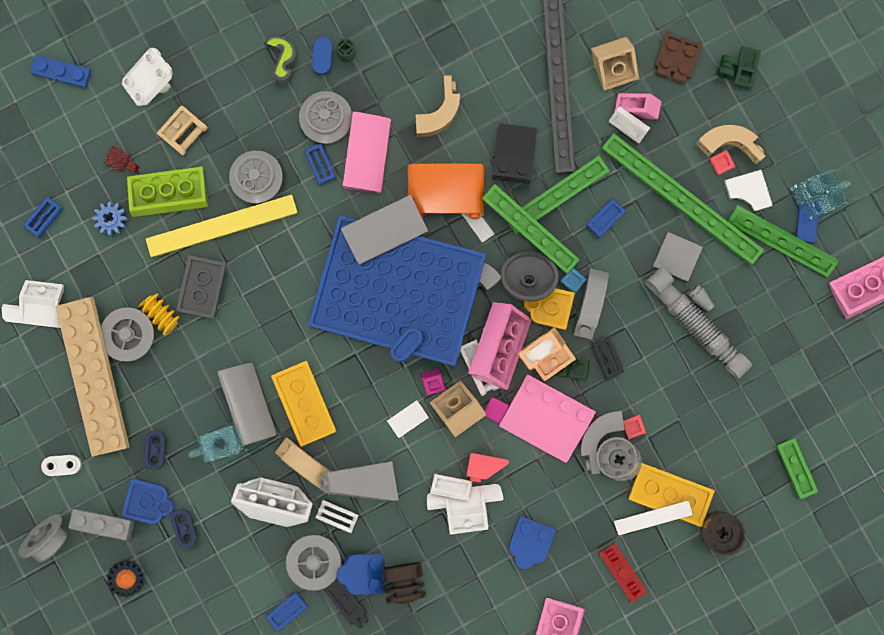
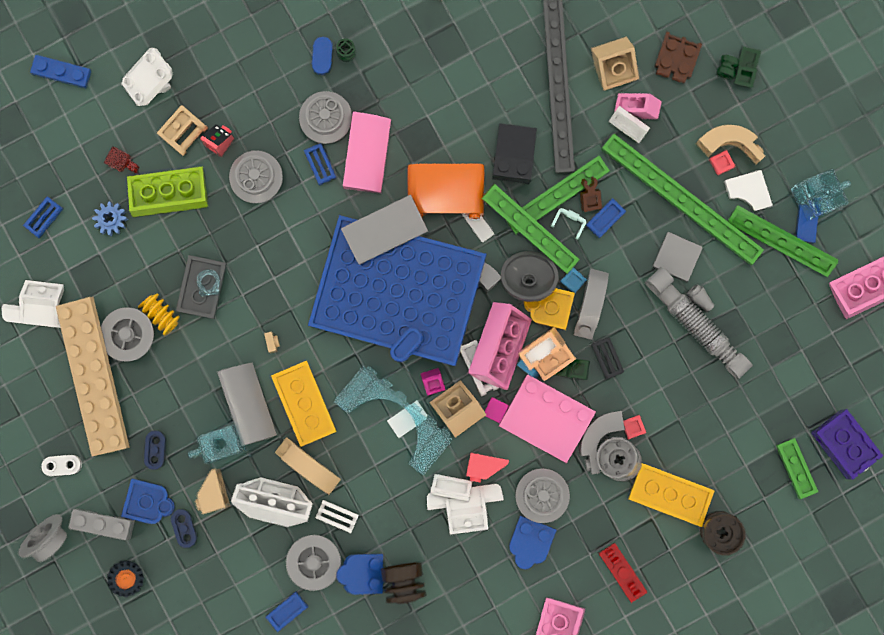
light yellow tile [146,195,298,258] -> none
dark grey animal [264,36,297,84] -> none
light grey slope [320,462,399,502] -> none
black hinge [324,579,369,629] -> none
tan arch [416,75,460,137] -> none
white sticker [614,501,692,535] -> none
none -> clear light blue piece [196,269,220,296]
none -> tan slope [196,469,230,514]
none -> slope [200,125,234,157]
none -> tan plate [264,332,280,354]
none -> clear light blue arch [333,366,453,476]
none -> light grey wheel [515,469,570,523]
none -> dark azure tile [517,360,539,379]
none -> light aqua piece [551,208,586,240]
none -> reddish brown plate [580,177,602,212]
none -> dark purple piece [811,409,883,480]

